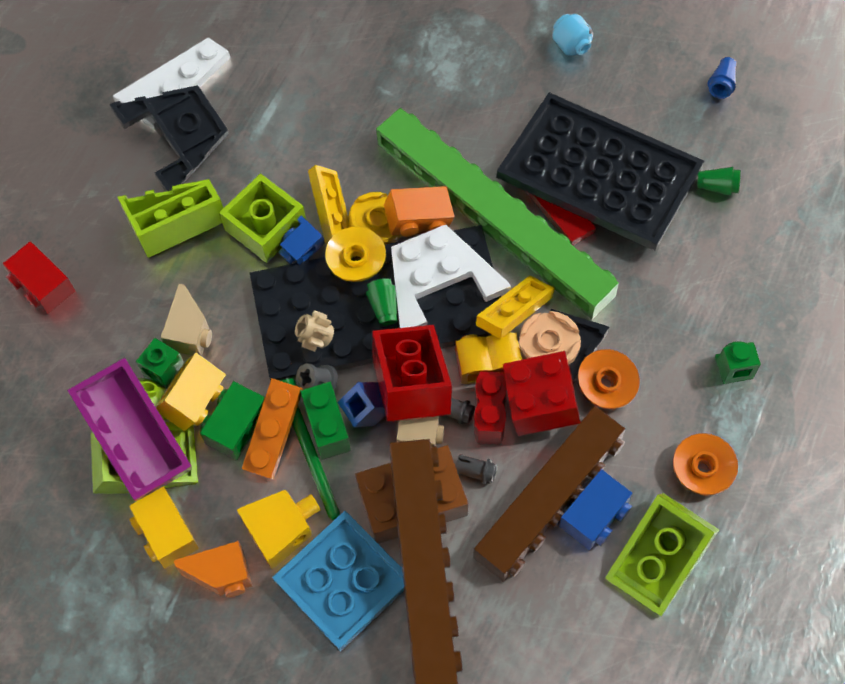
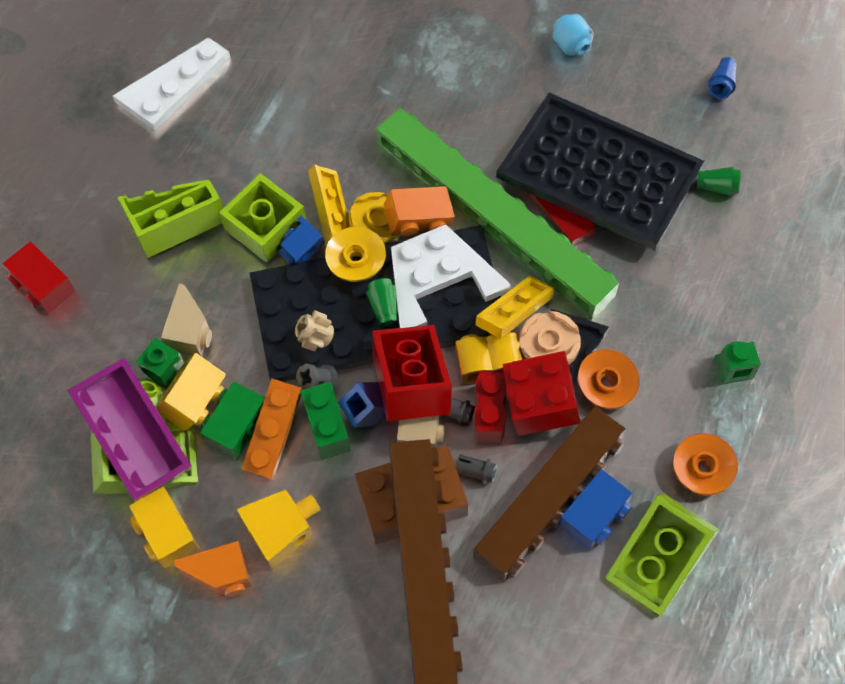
black wing [110,85,228,191] -> none
dark azure plate [272,511,404,652] -> none
green piece [282,378,340,520] -> none

